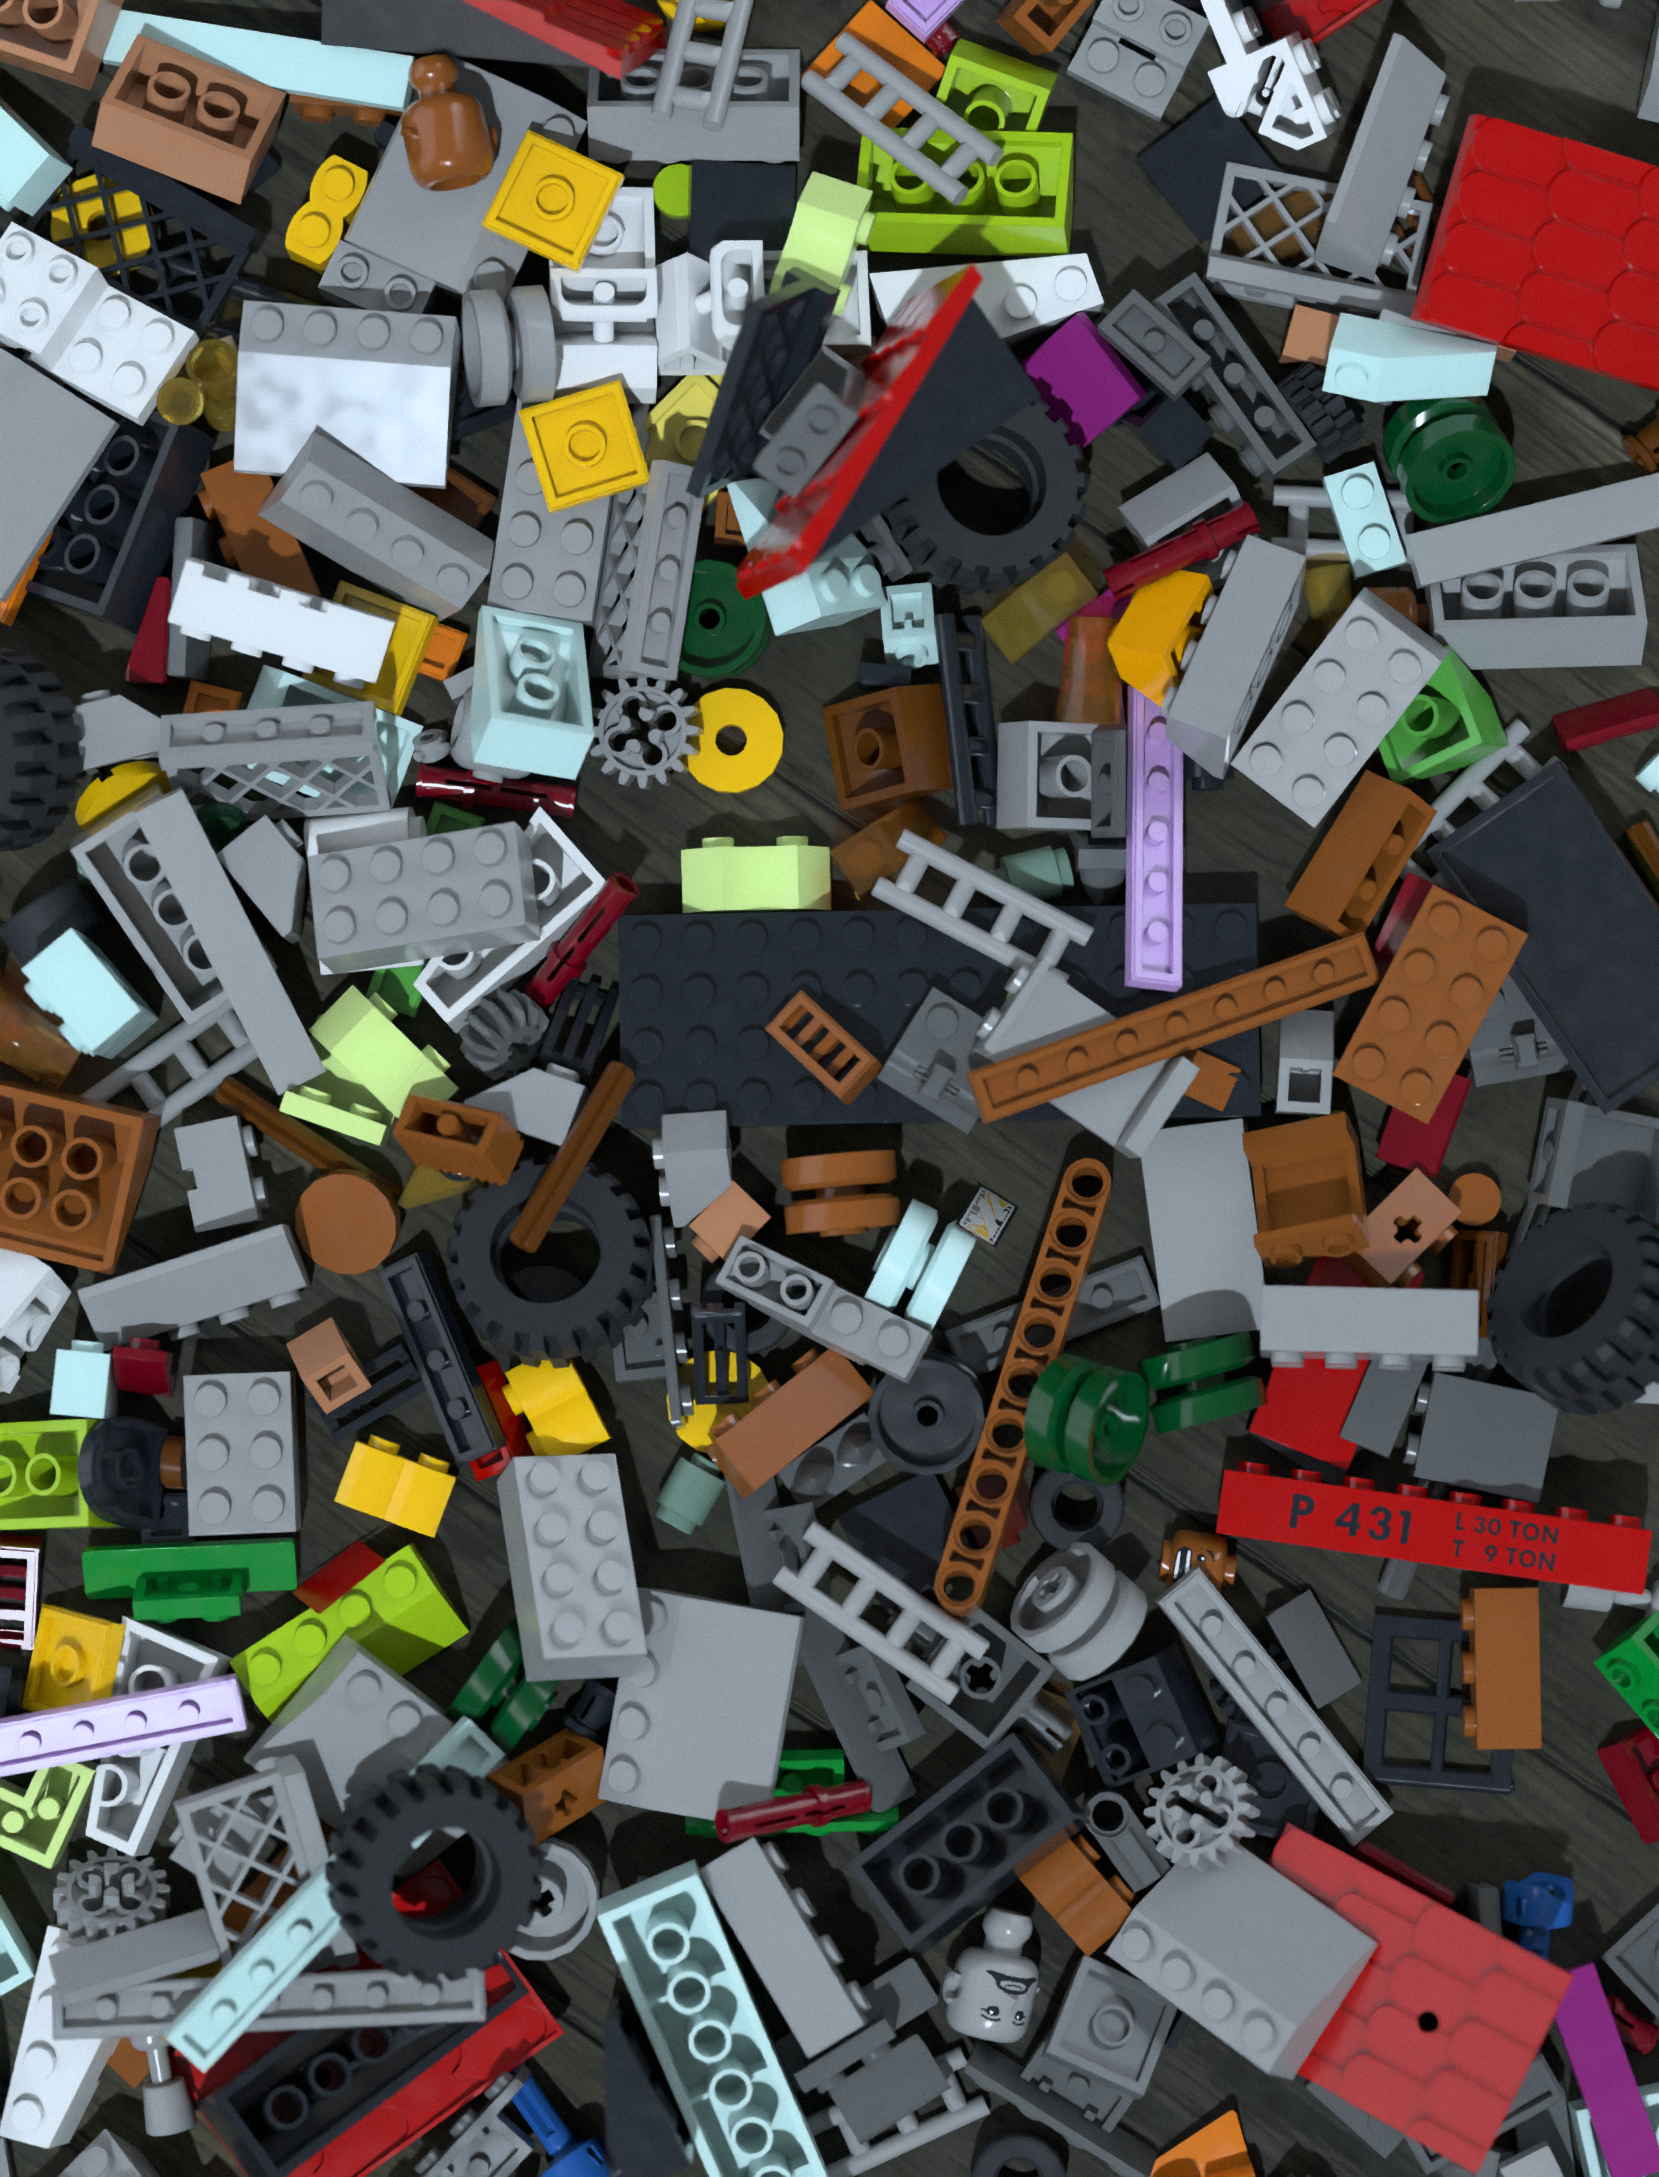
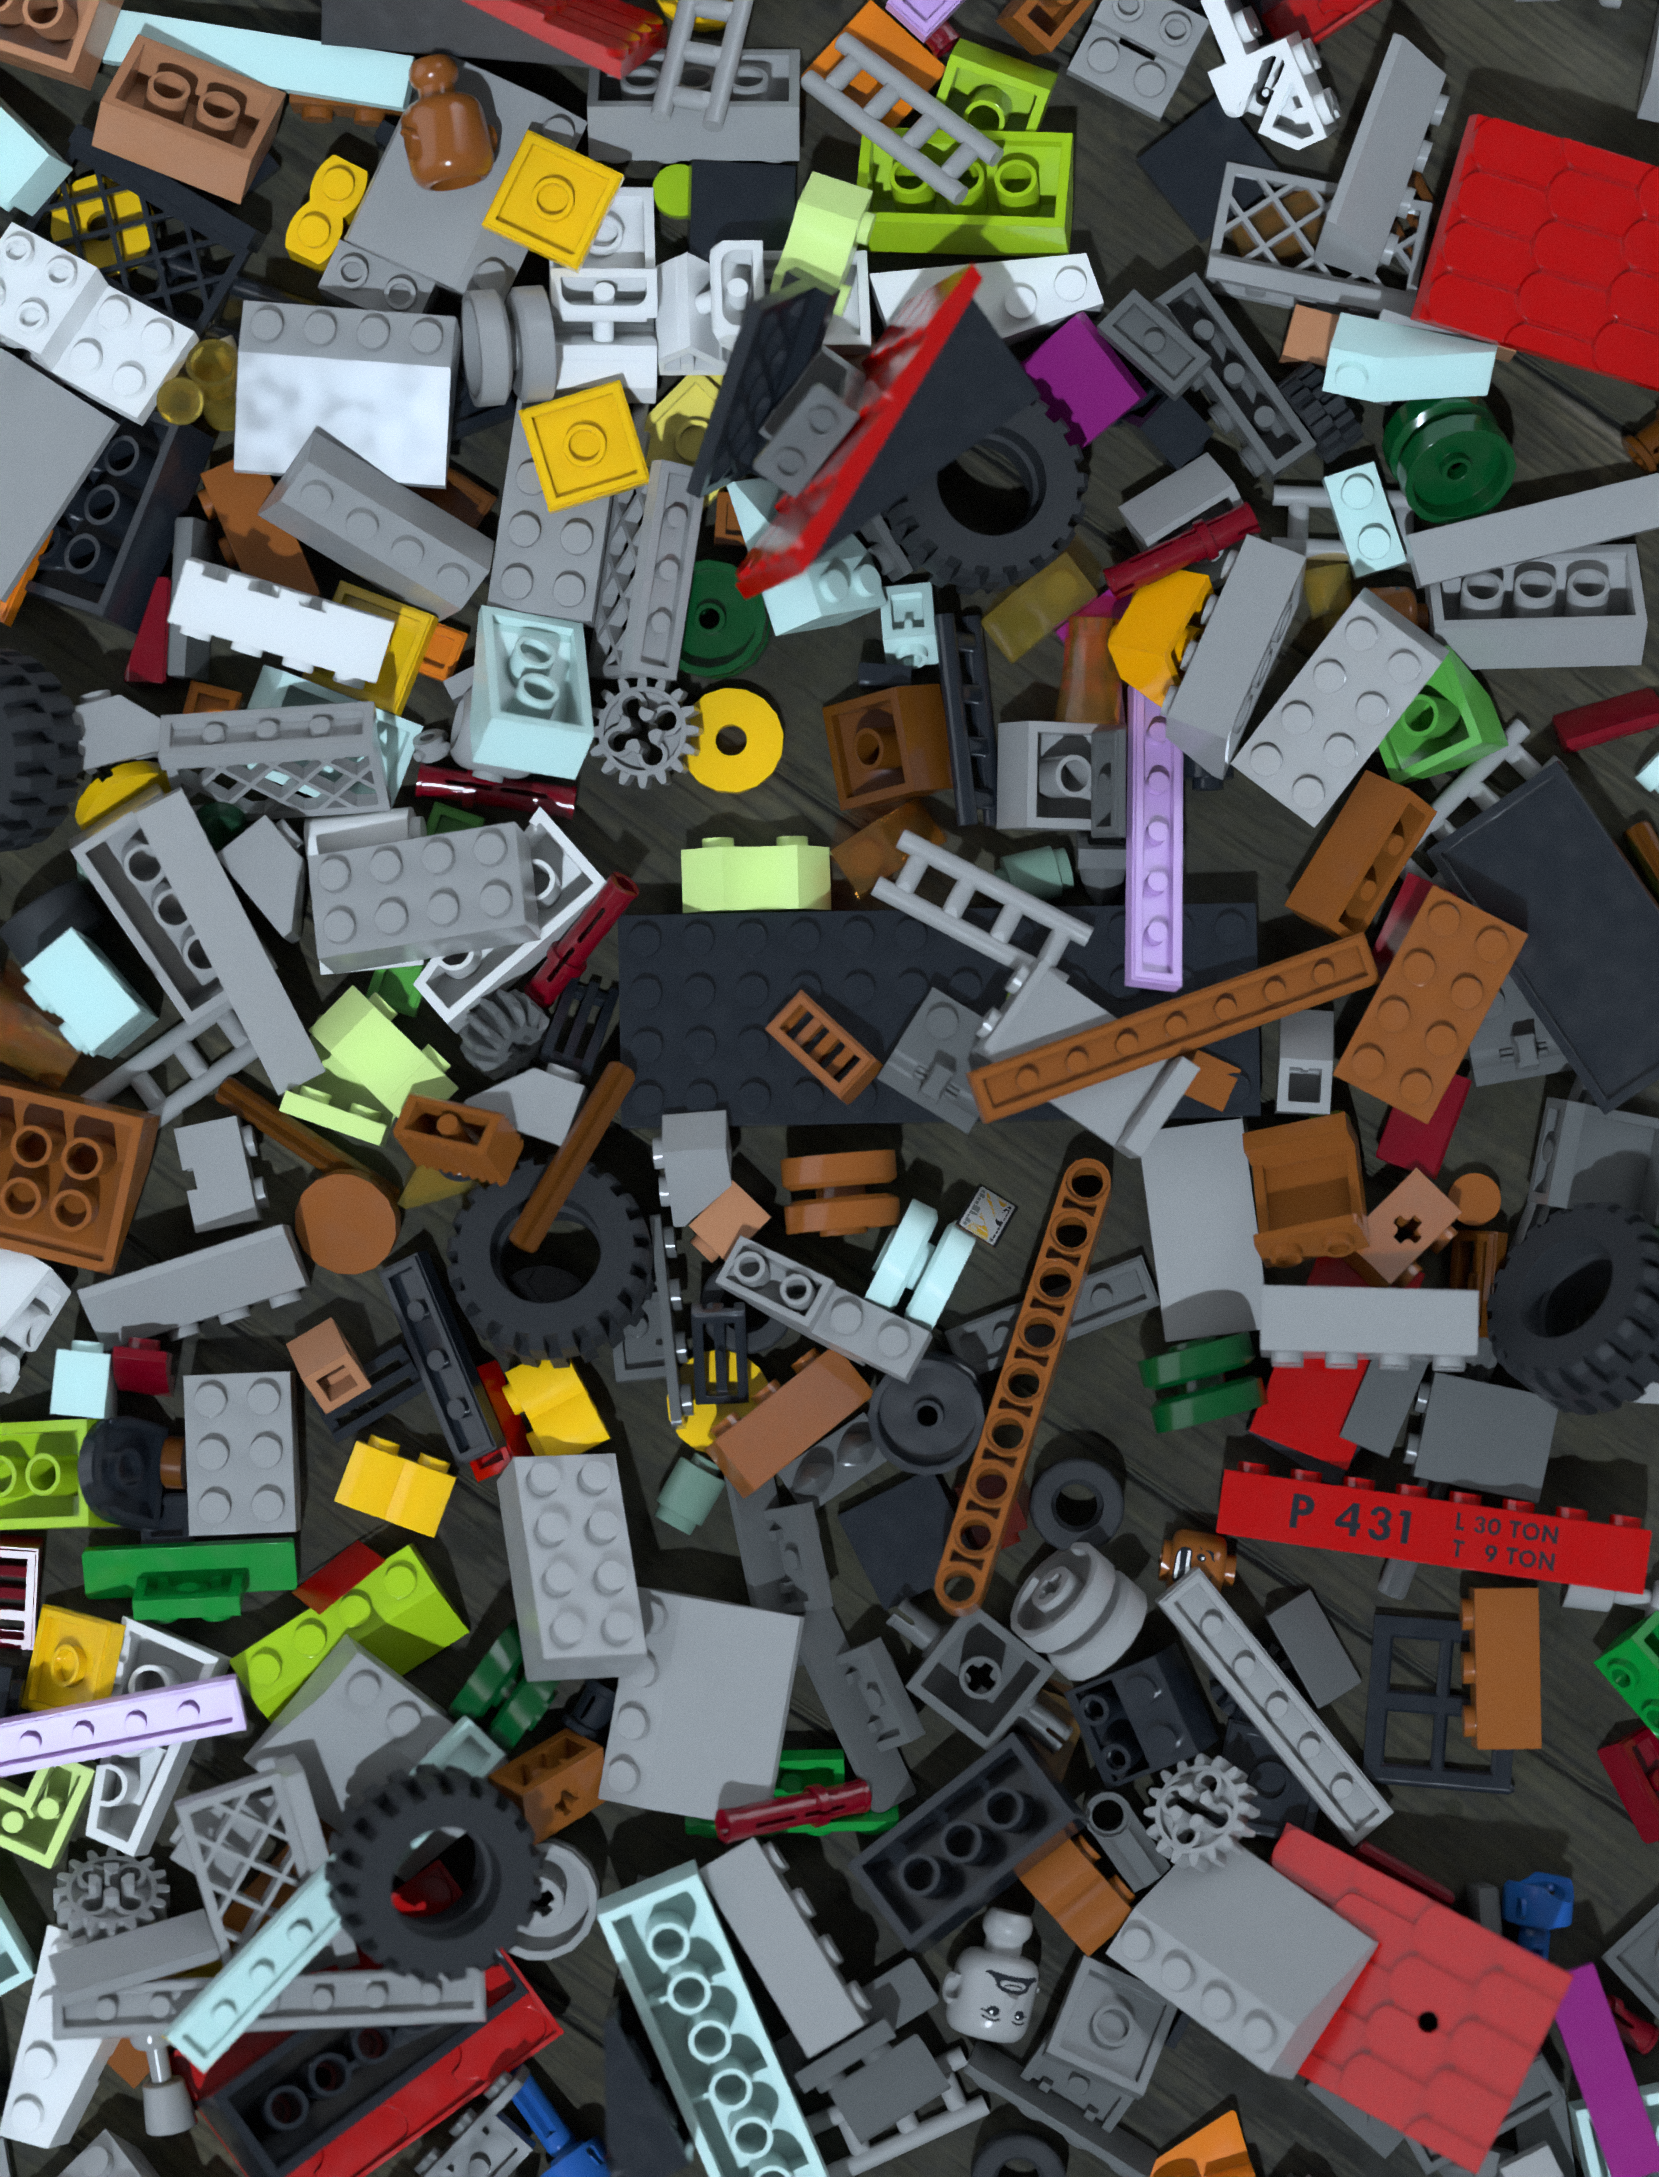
light grey bar [772,1521,991,1705] -> none
dark green wheel [1023,1354,1150,1486] -> none

